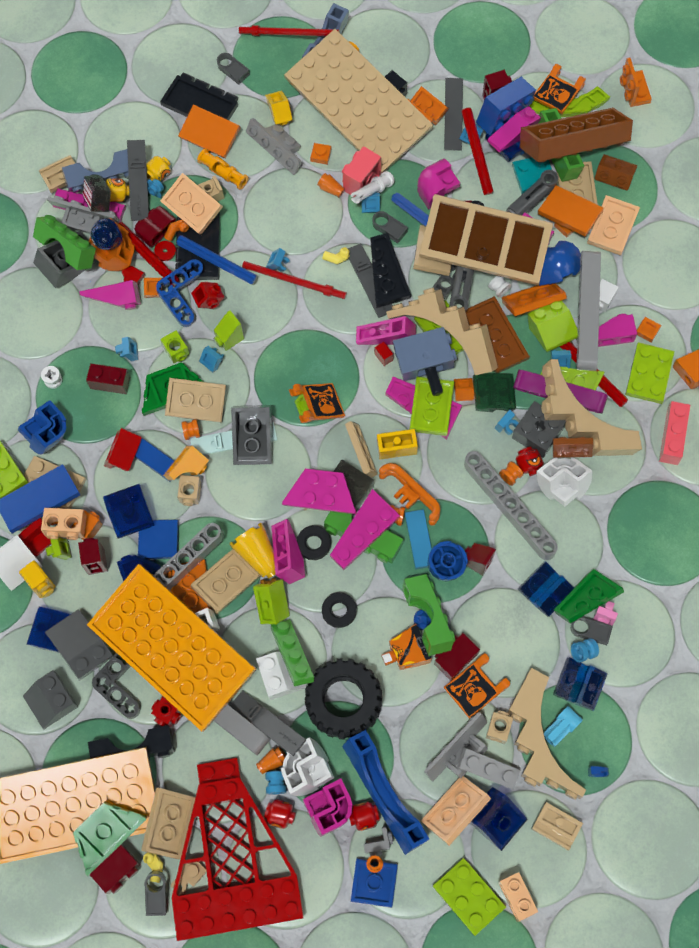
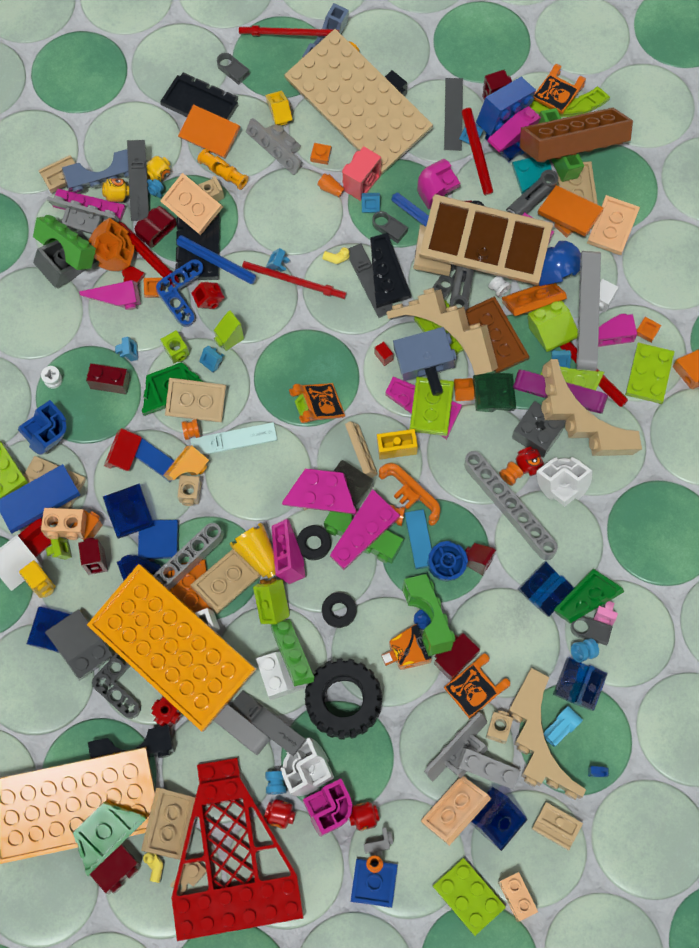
dark grey slope [23,670,78,730] -> none
clear smoke brick [82,174,111,212] -> none
clear blue helmet [91,218,122,250] -> none
dark grey piece [144,871,167,916] -> none
red wheel [154,241,176,261] -> none
orange arm [164,220,189,241] -> none
dark grey slope [231,405,272,465] -> none
orange cone [256,746,286,774] -> none
blue arch [342,730,429,855] -> none
white pin [351,171,394,204] -> none
dark pink slope [356,316,416,345] -> none
orange bracket [407,86,449,125] -> none
dark azure tile [494,410,519,435] -> none
dark orange bracket [553,437,593,458] -> none
dark orange bracket [594,154,638,190] -> none
orange bracket [620,57,652,107] -> none
coral brick [659,401,691,465] -> none

